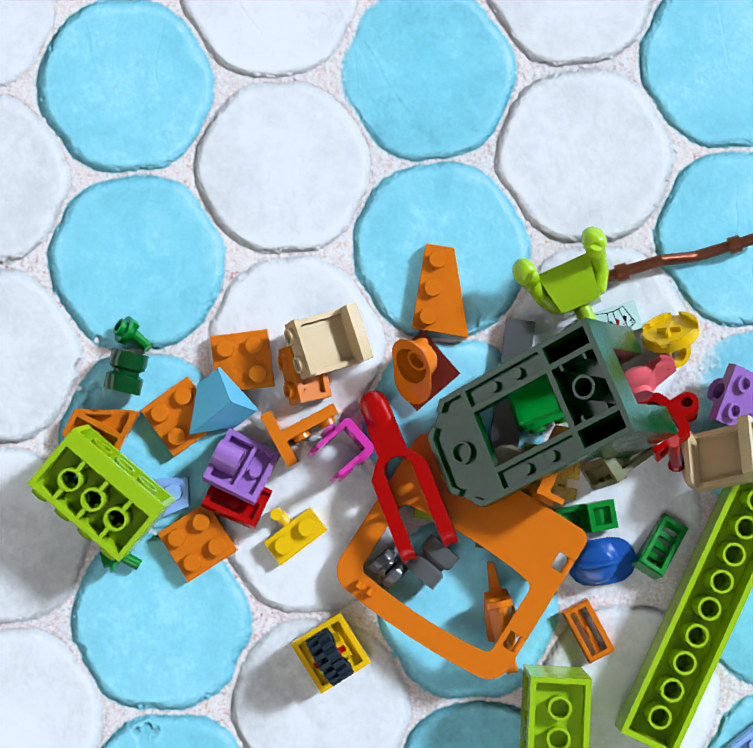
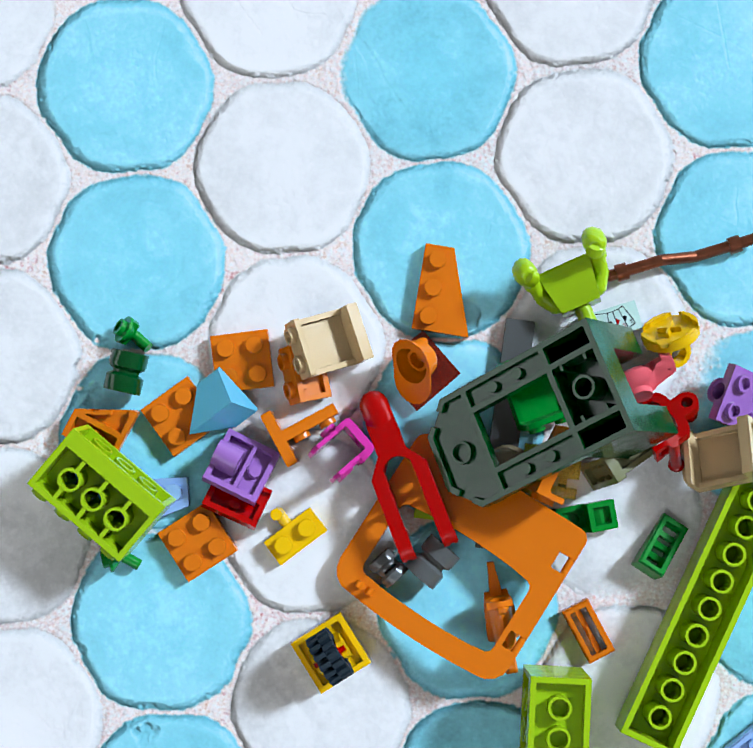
blue piece [567,537,636,586] -> none

